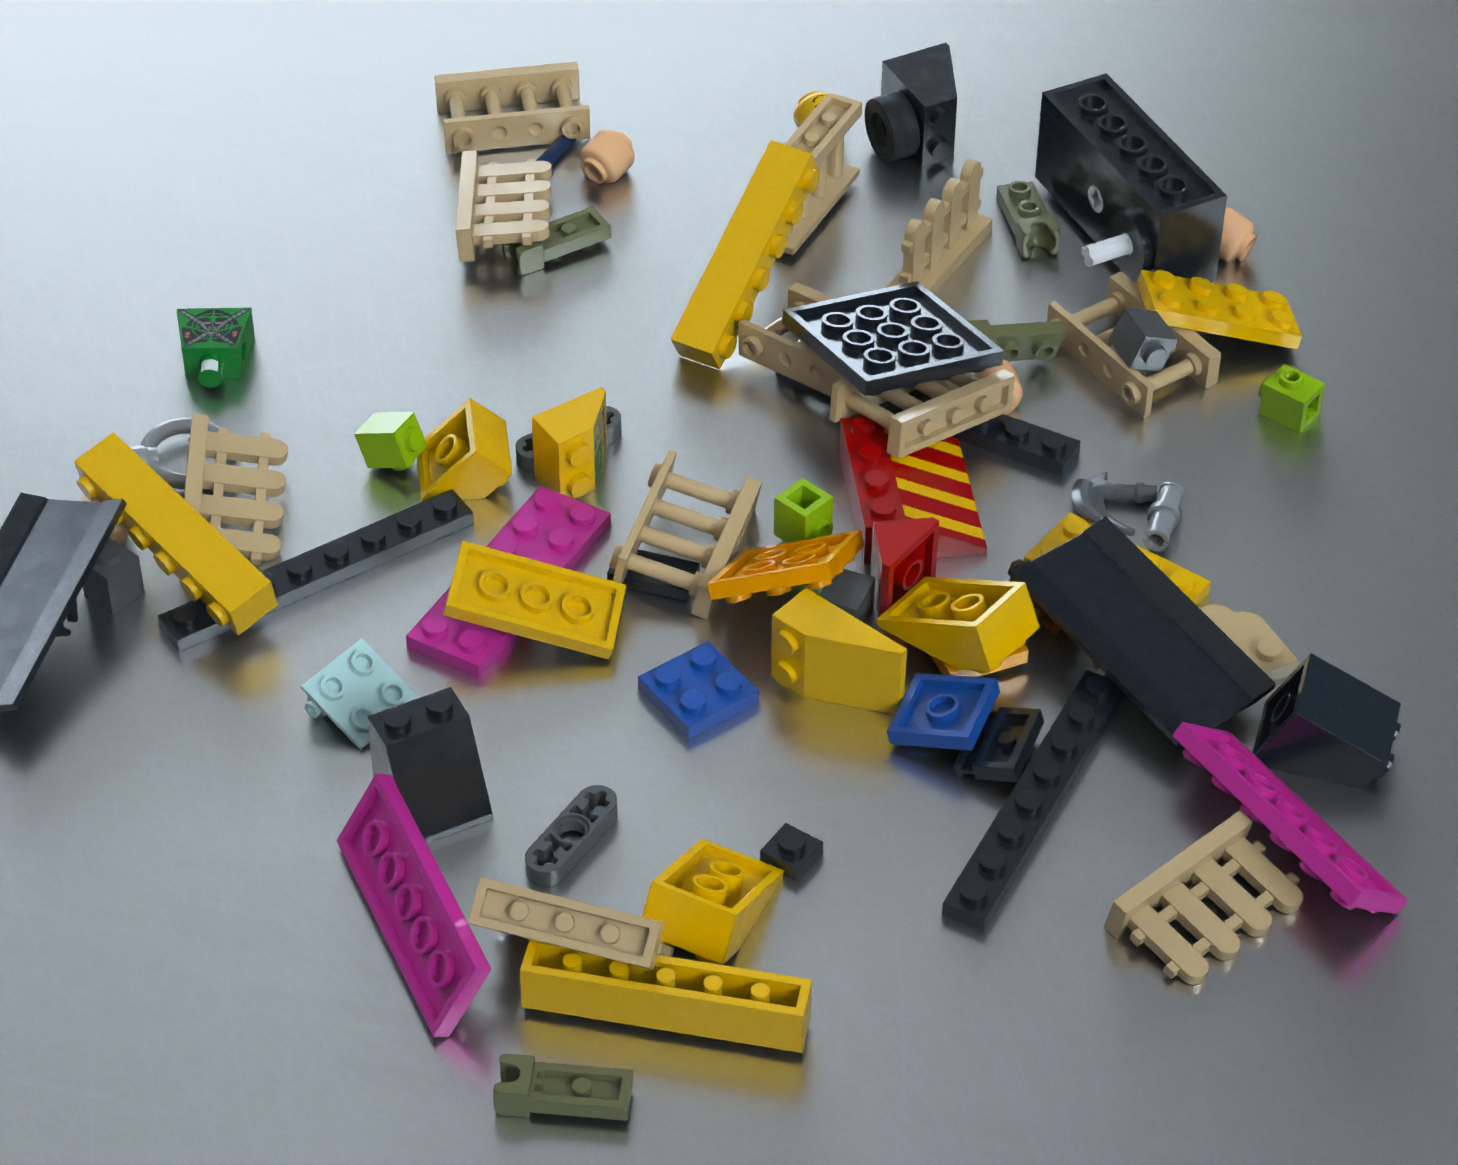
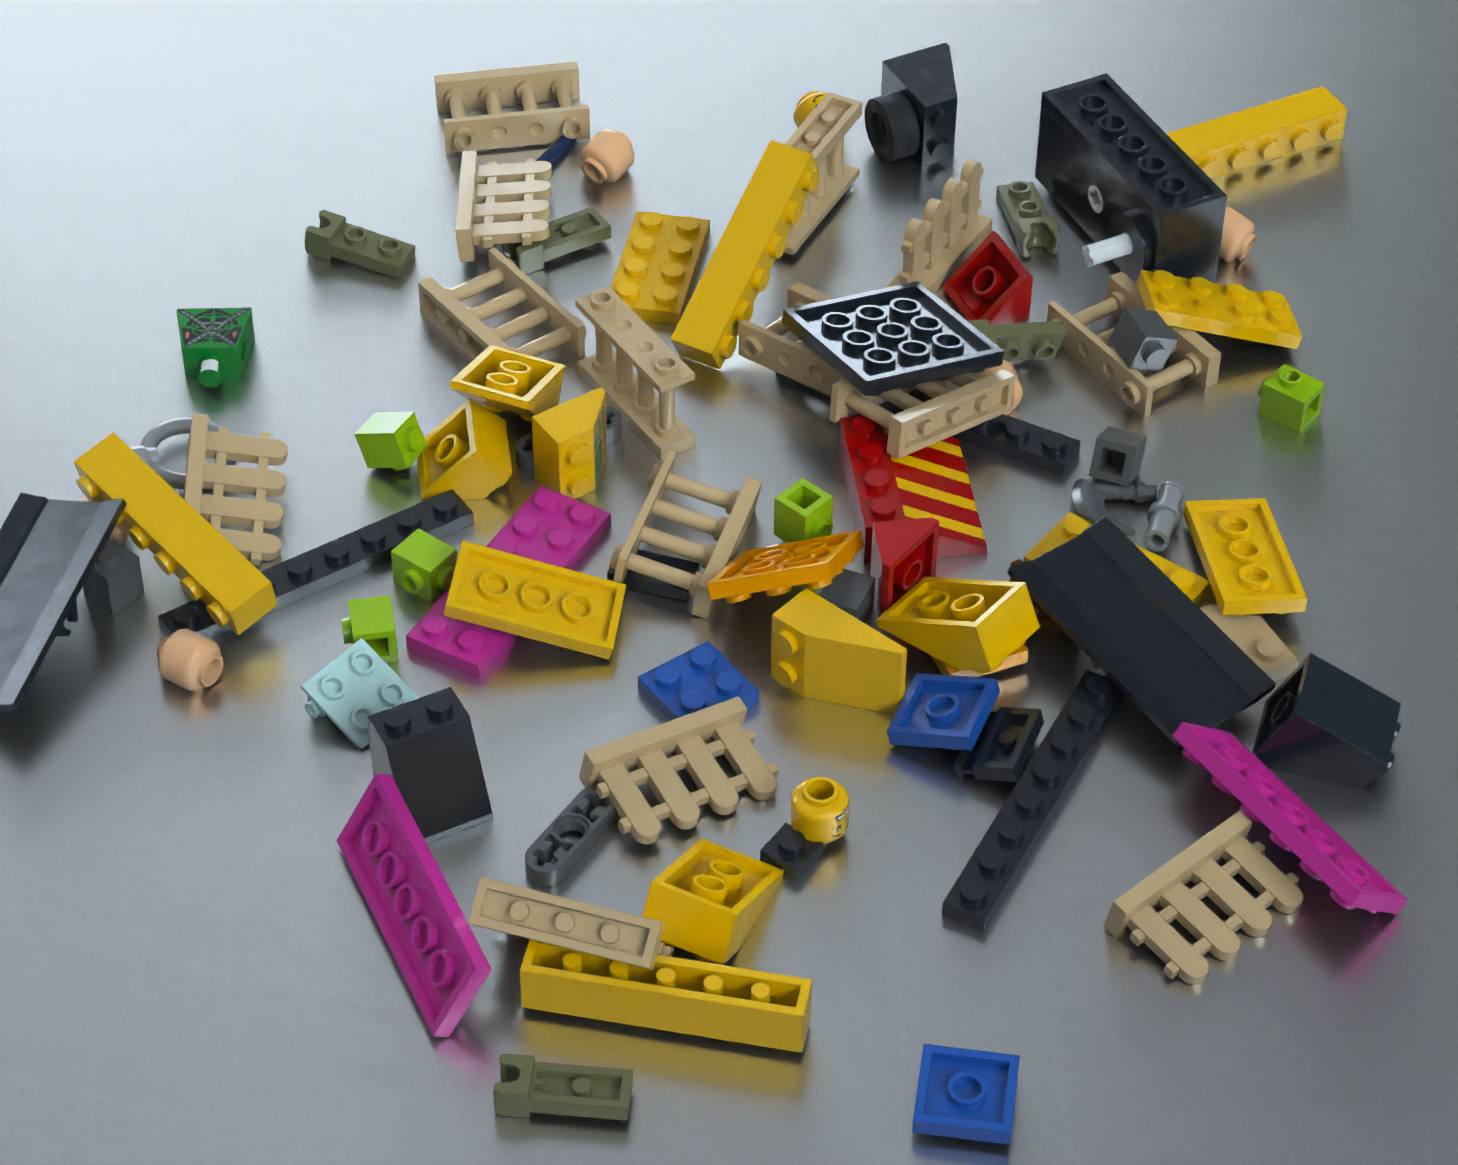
none -> light nougat head [157,628,223,692]
none -> olive plate [304,210,415,279]
none -> lime brick [341,595,399,663]
none -> lime brick [391,528,458,603]
none -> tan fence [418,247,586,360]
none -> yellow slope [450,345,565,422]
none -> tan fence [575,287,695,461]
none -> tan fence [579,696,779,844]
none -> yellow plate [610,211,710,325]
none -> yellow head [791,776,849,844]
none -> blue plate [912,1044,1020,1145]
none -> red slope [942,231,1033,325]
none -> dark grey brick [1088,426,1147,486]
none -> yellow brick [1166,86,1347,179]
none -> yellow plate [1183,498,1308,616]

